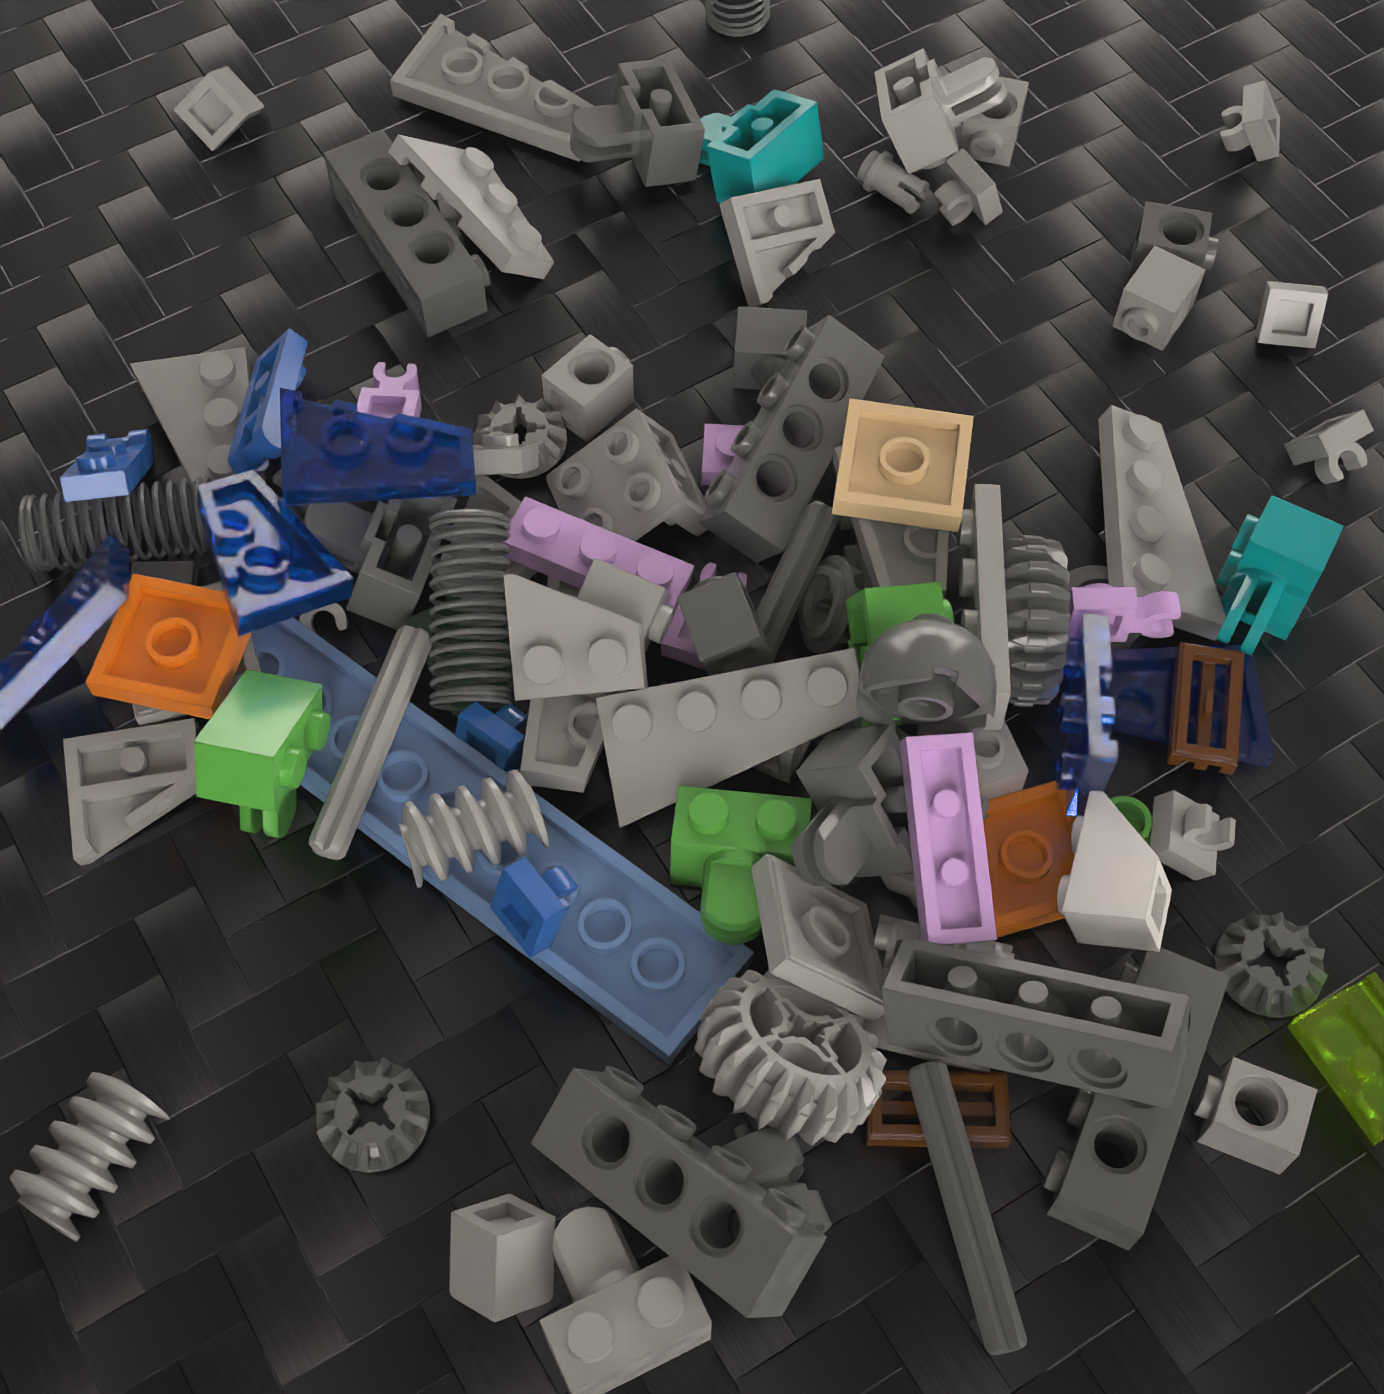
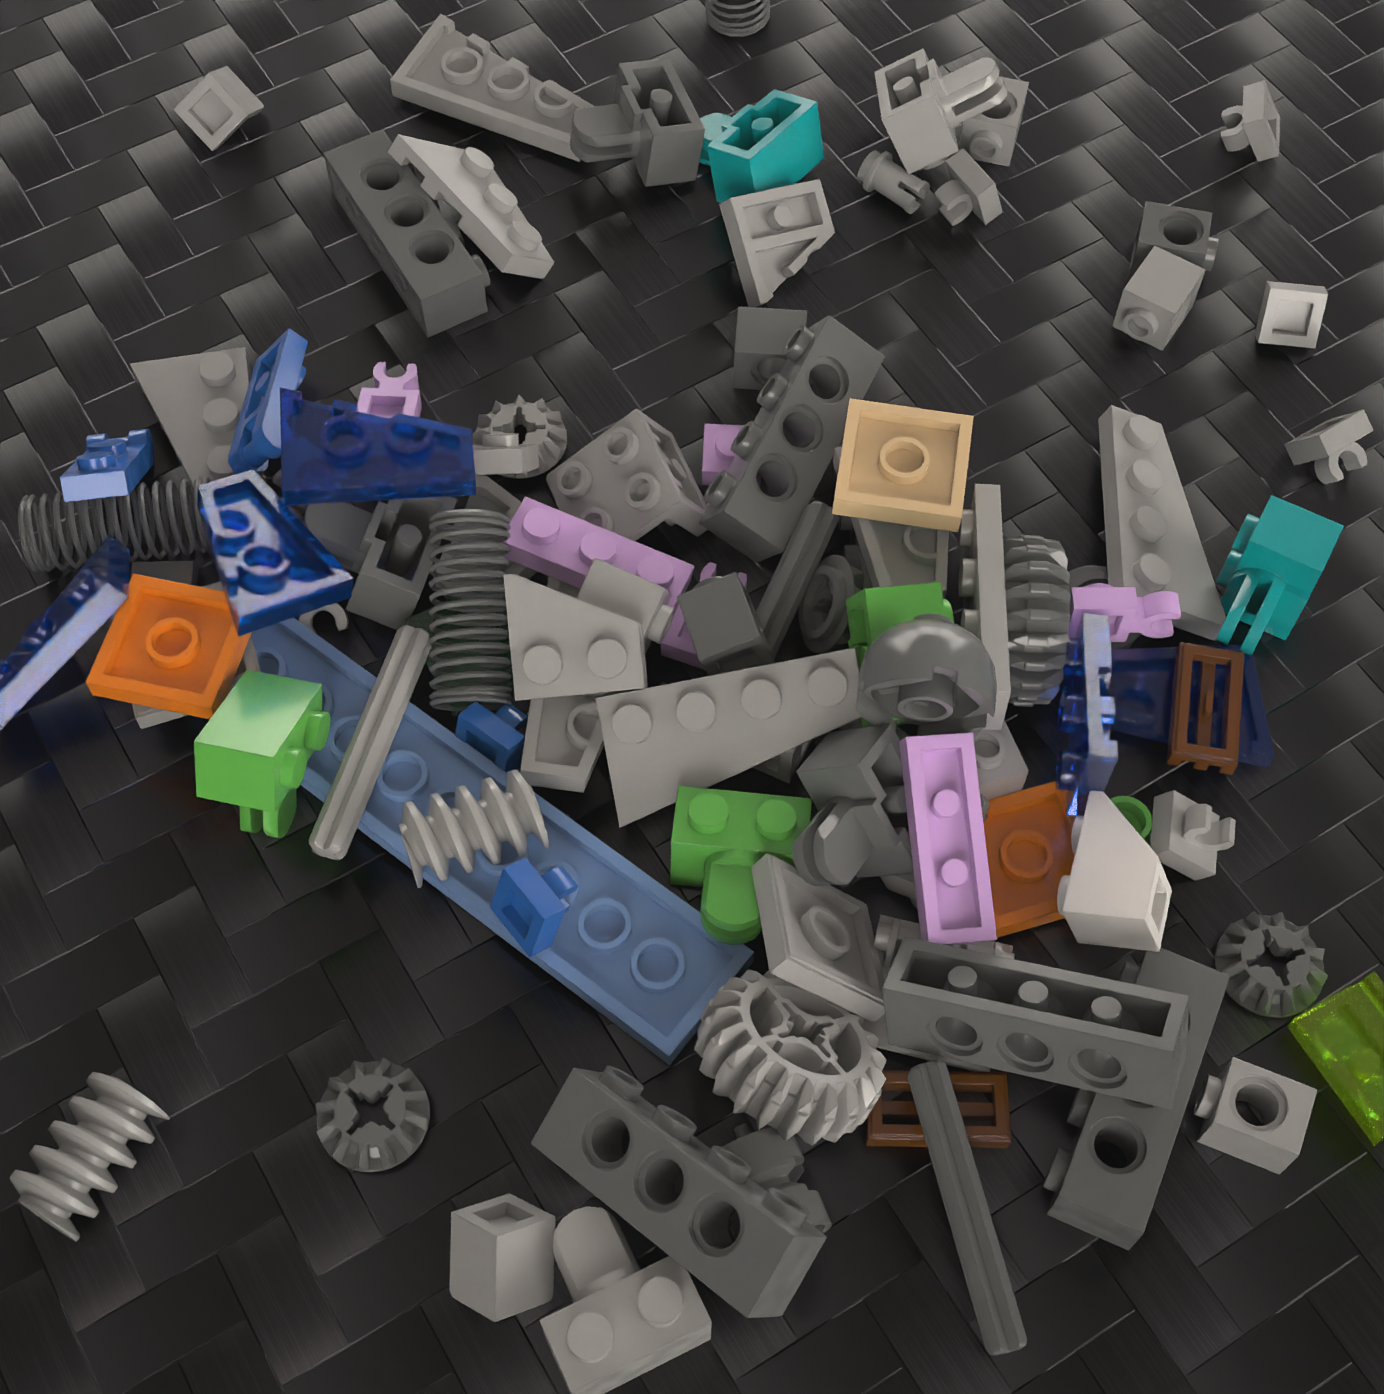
light grey wing [63,718,200,866] -> none
light grey brick [541,334,634,442] -> none

